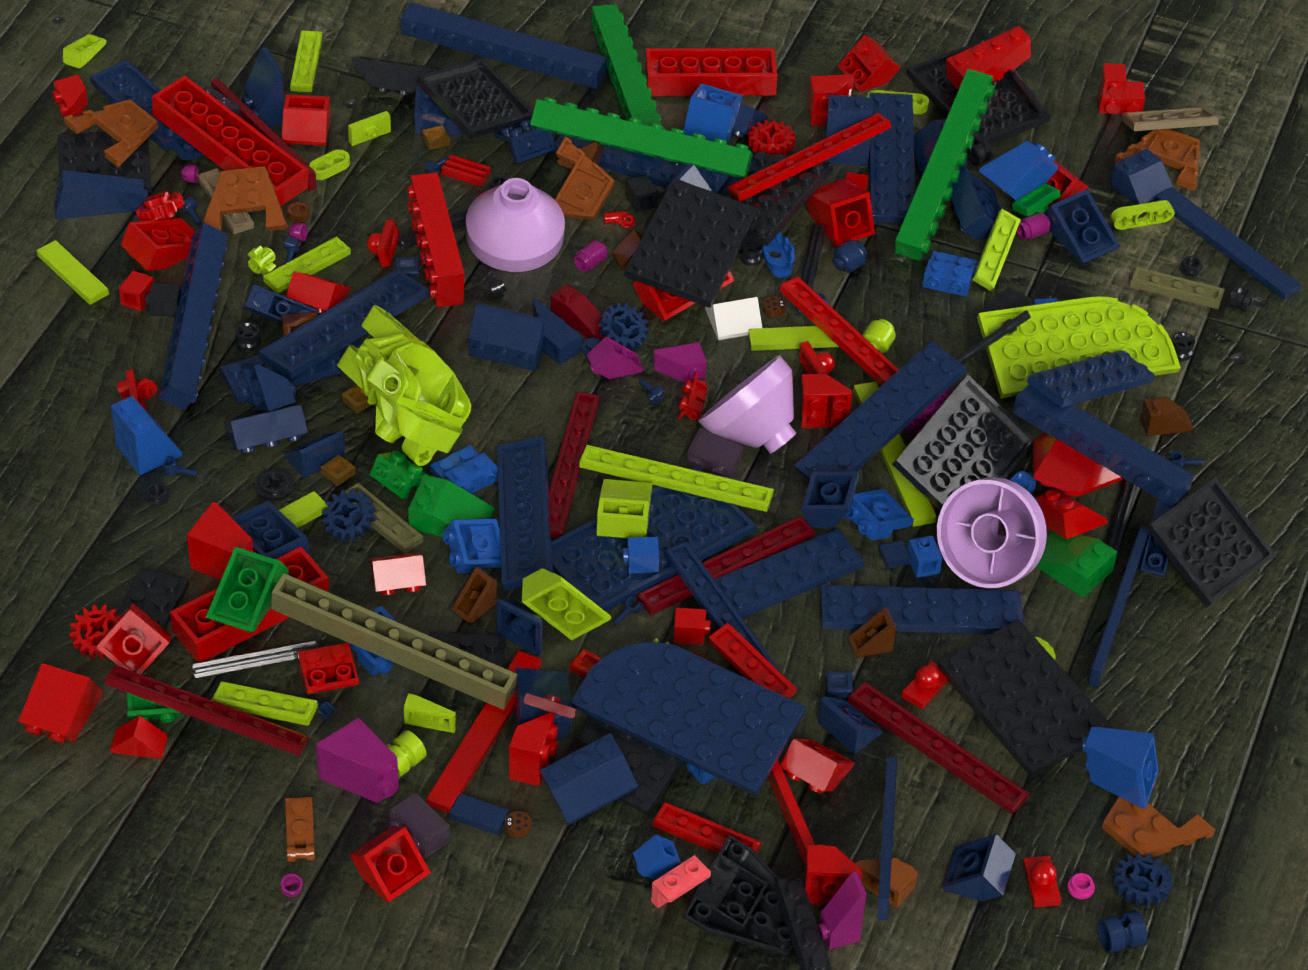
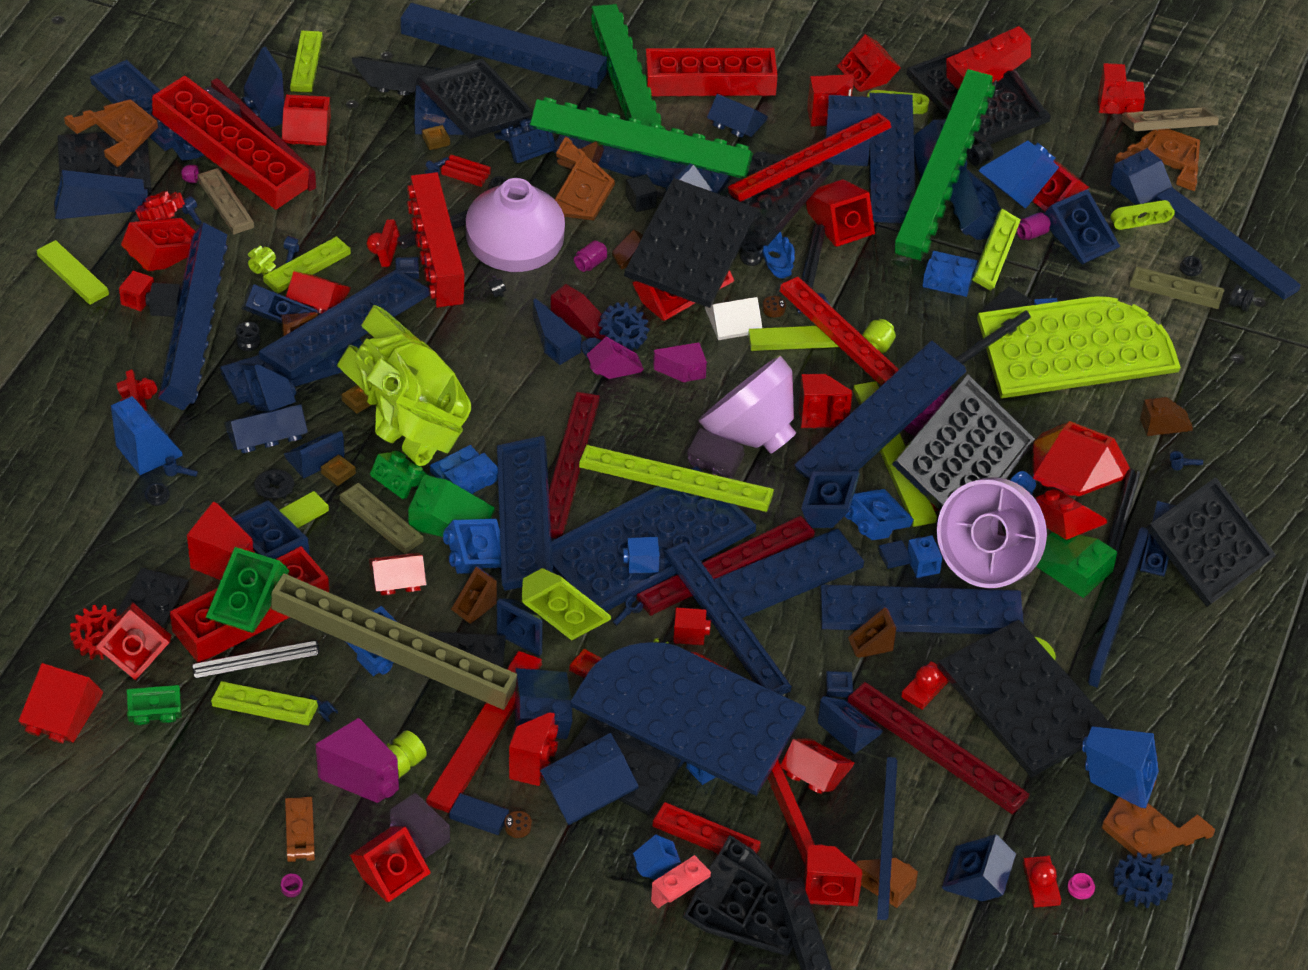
red slope [52,75,88,118] -> none
lime slope [63,34,106,68] -> none
dark red tile [104,665,310,756] -> none
red slope [110,716,168,759] -> none
dark orange wing [203,166,288,231] -> none
reddish brown tile [287,202,310,223] -> none
magenta hinge [289,223,308,241] -> none
red slope [298,643,359,694] -> none
lime plate [309,150,350,180] -> none
dark blue gear [322,489,376,543] -> none
lime plate [348,111,391,146] -> none
lime slope [404,693,456,733] -> none
dark blue slope [468,303,544,371] -> none
dark red plate [523,693,577,719] -> none
lime slope [597,479,653,538] -> none
red arm [603,211,635,229] -> none
dark blue hand [639,379,664,404] -> none
red hinge [677,372,708,420] -> none
blue slope [683,83,743,145] -> none
red plate [709,623,796,699] -> none
red gear [748,120,796,156] -> none
red tile [799,341,835,374] -> none
magenta slope [817,872,867,950] -> none
dark blue head [832,239,867,273] -> none
red tile [846,172,869,190] -> none
green tile [1012,183,1061,217] -> none
dark blue brick [1013,384,1194,507] -> none
dark blue plate [1027,350,1155,408] -> none
dark blue wheel [1097,910,1147,954] -> none
black wheel [1172,332,1195,361] -> none

